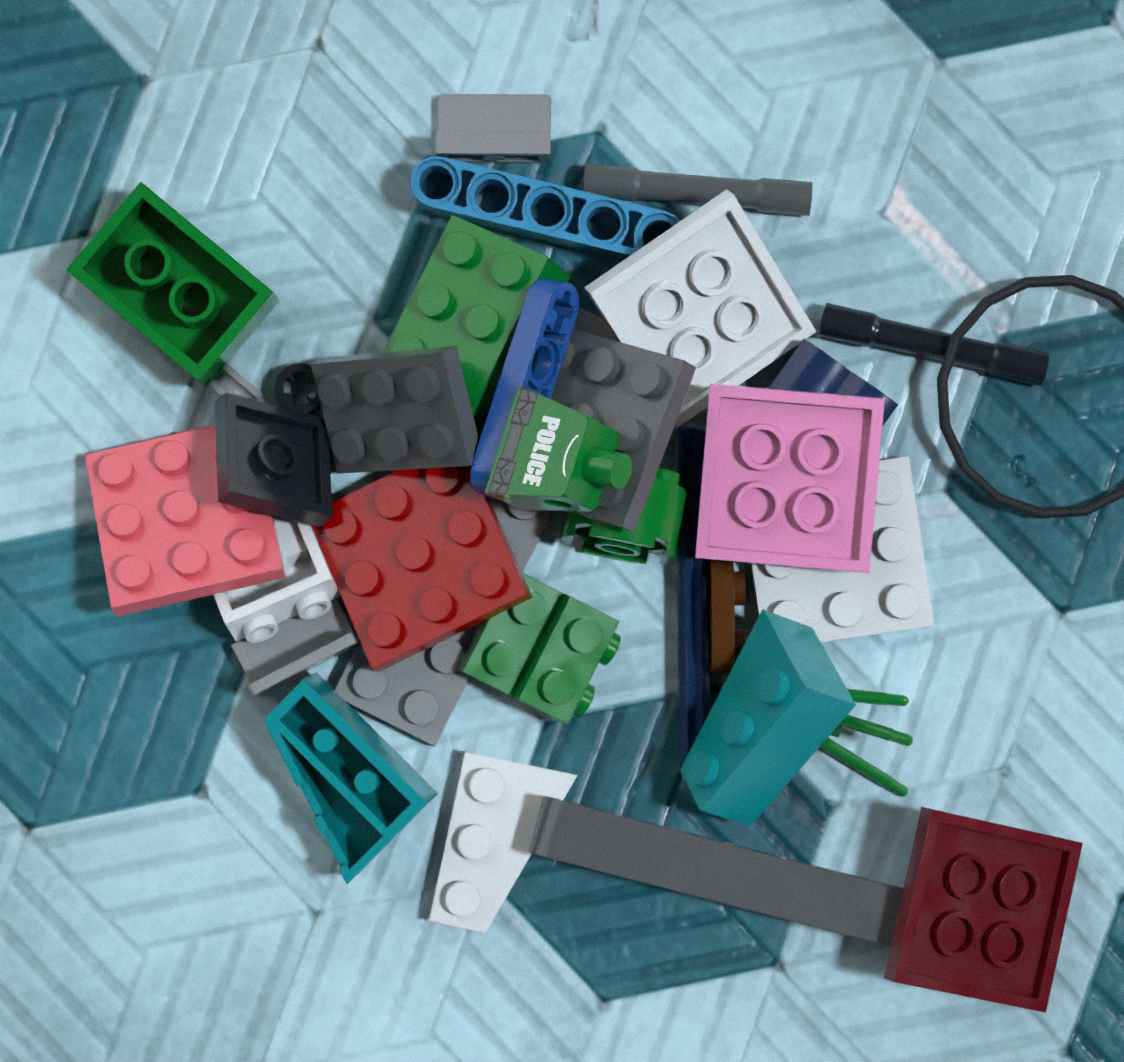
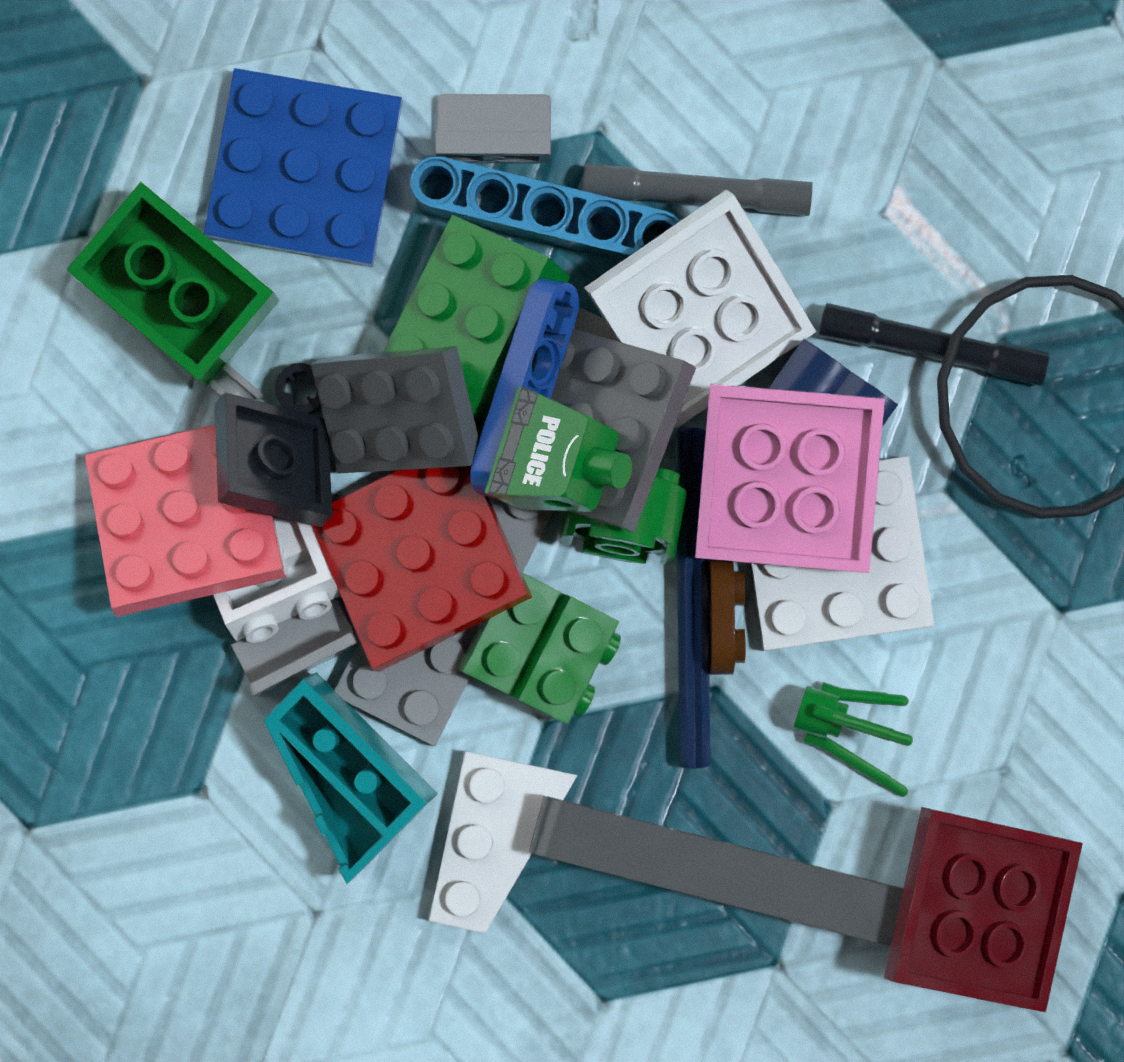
teal wedge [680,609,856,826] -> none
none -> blue plate [204,68,403,267]

